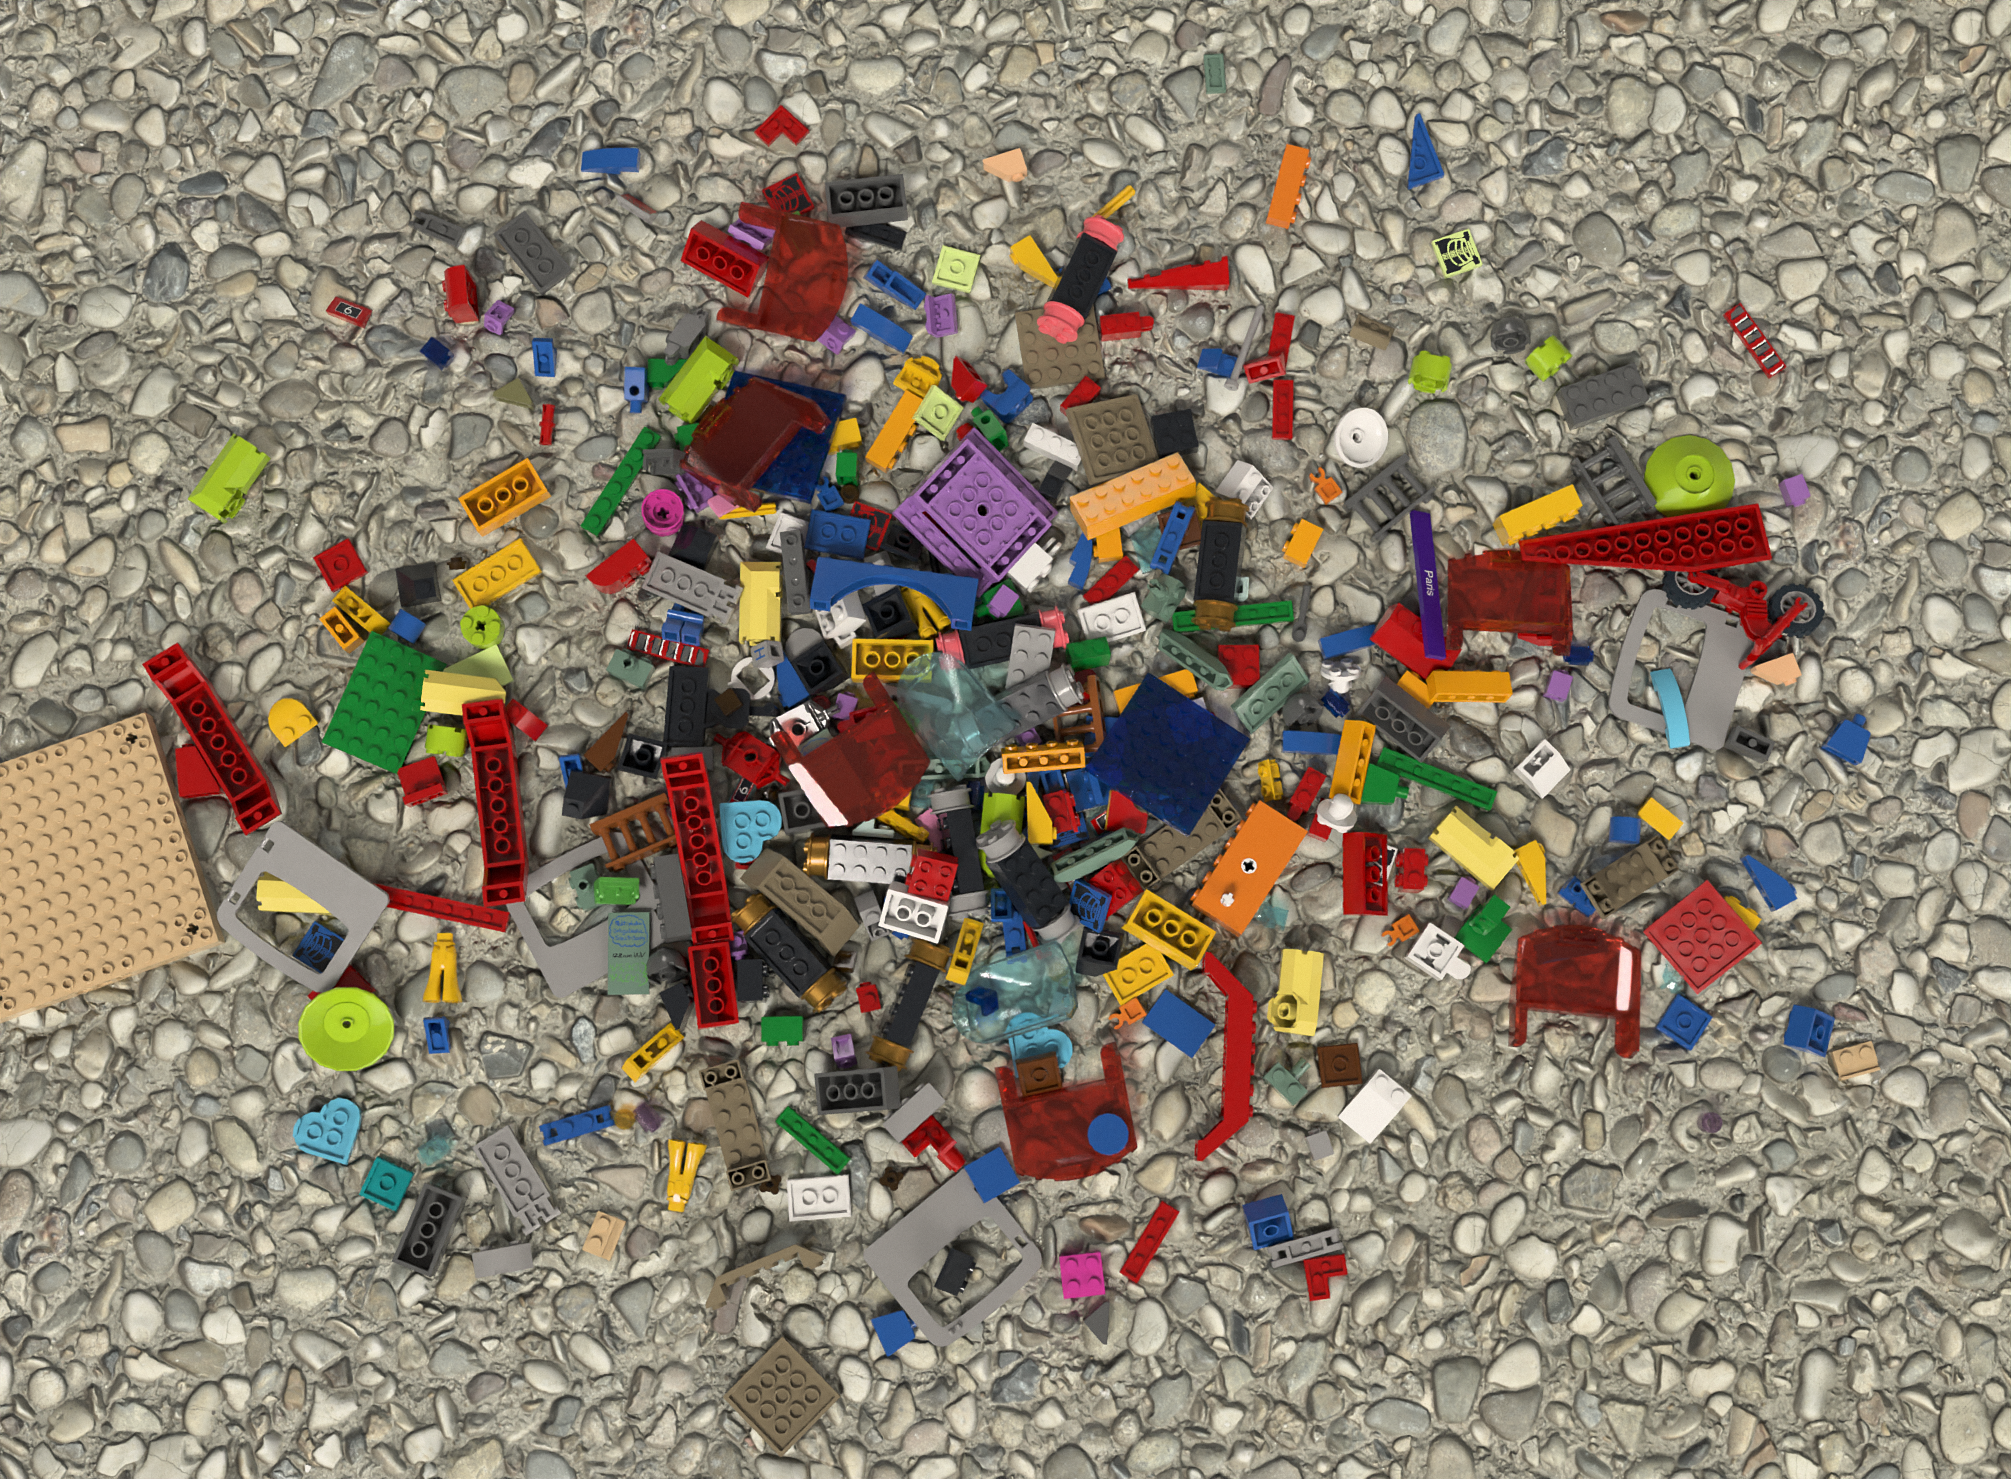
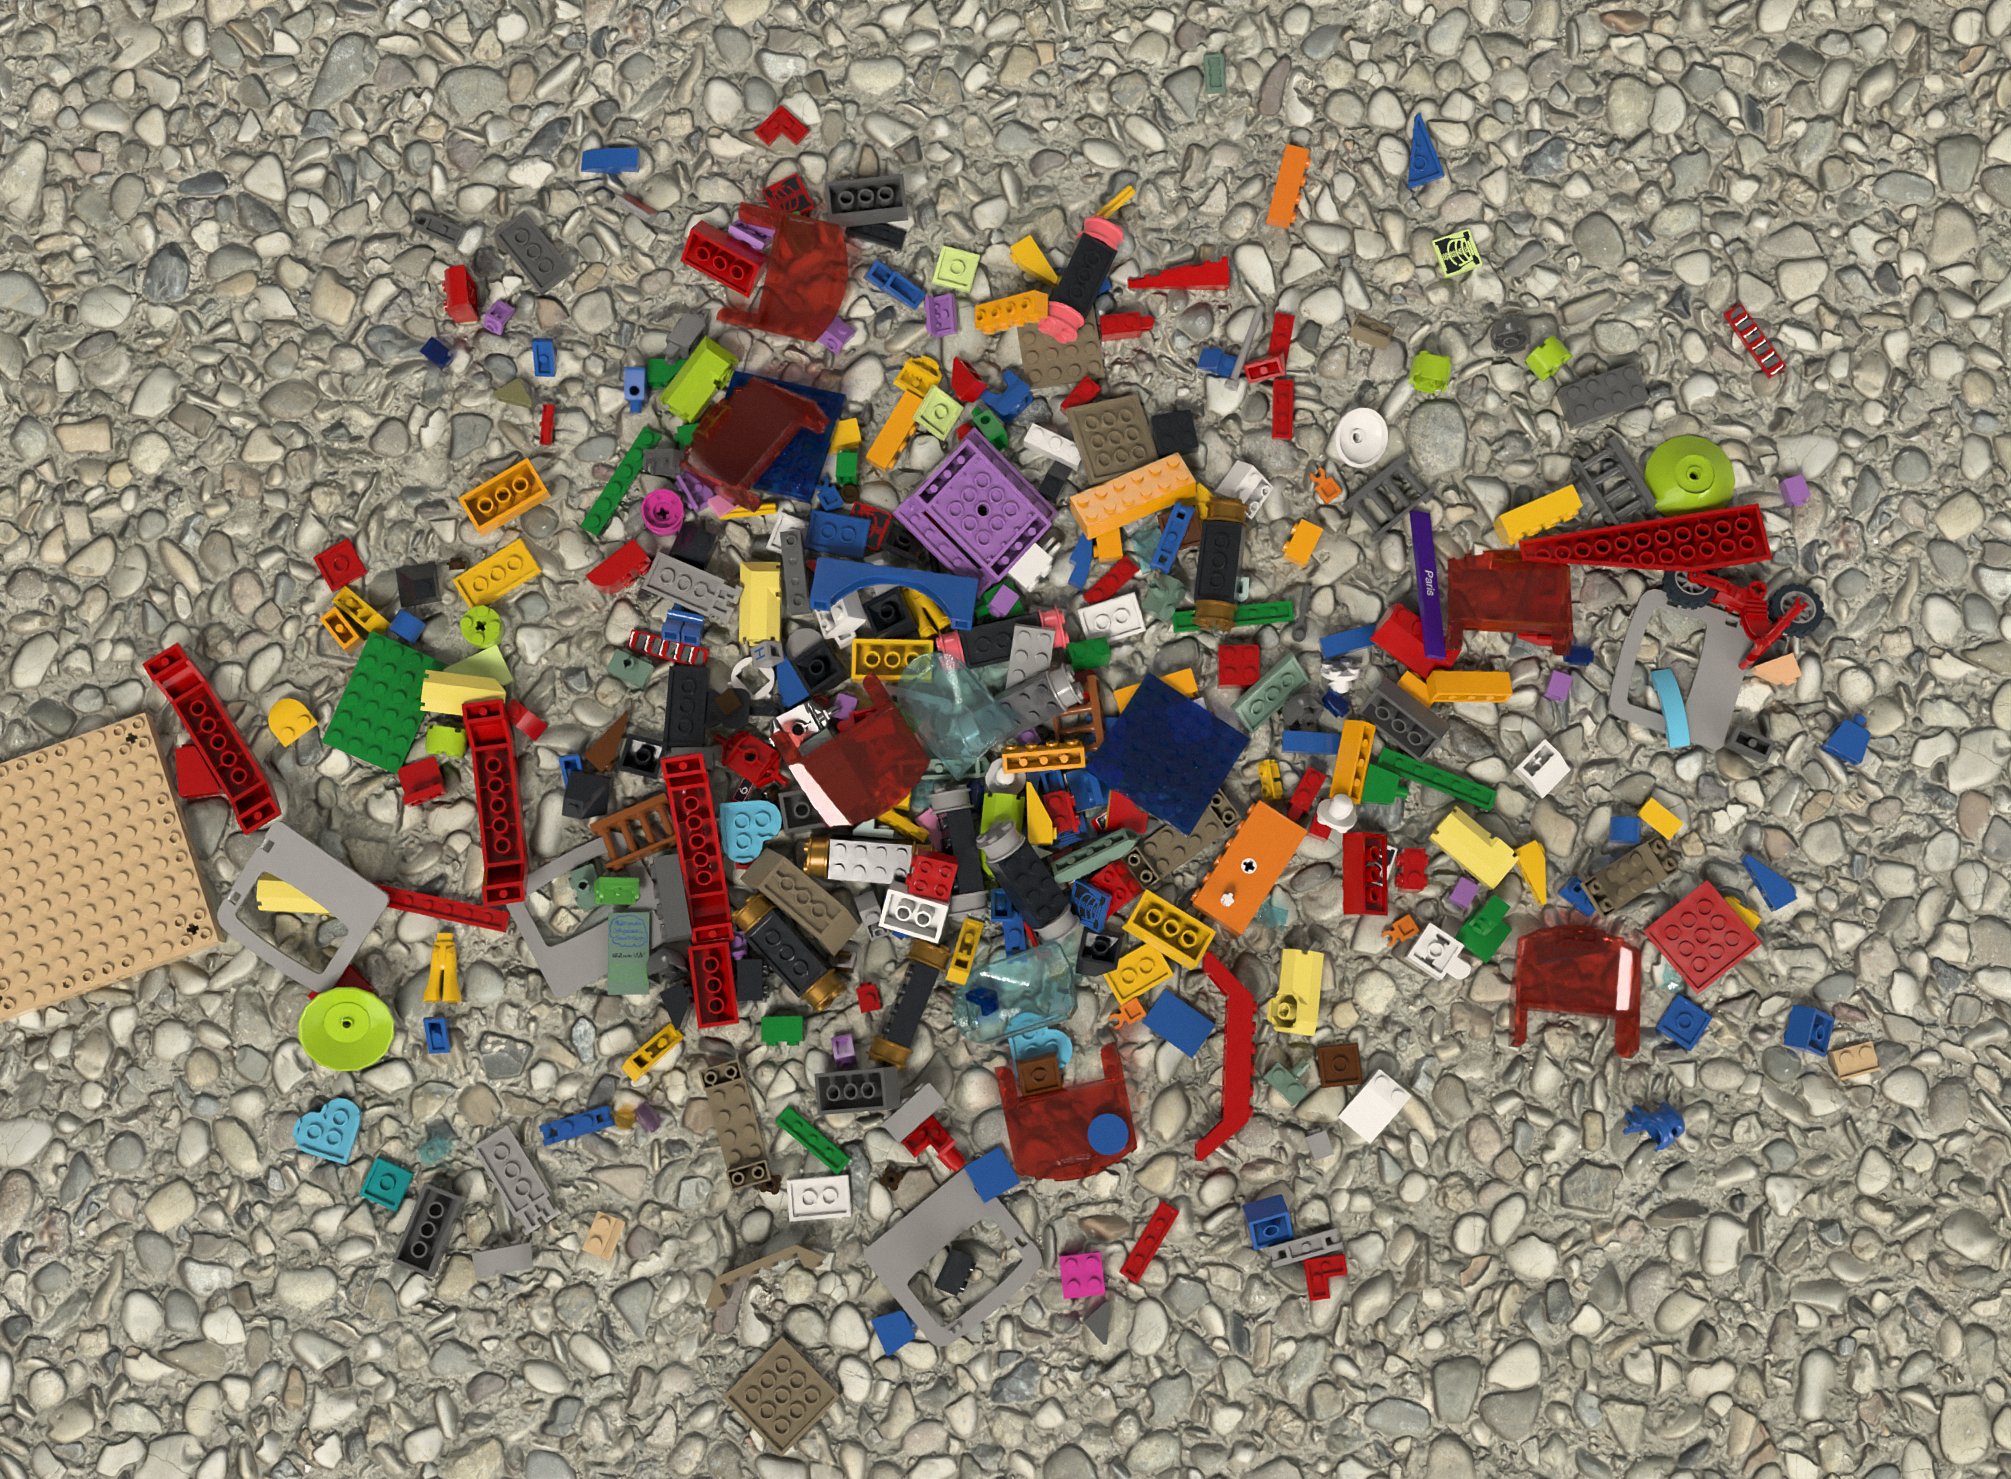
lime brick [188,433,271,524] -> none
tile [292,921,345,973] -> none
slope [326,297,372,329] -> none
yellow piece [666,1138,707,1212] -> none
blue slope [851,303,913,354] -> none
light nougat slope [983,148,1027,182] -> none
sand green brick [1158,628,1233,691] -> none
clear purple brick [1697,1112,1722,1133] -> none
none -> light orange brick [975,290,1048,335]
none -> blue piece [1623,1102,1685,1152]

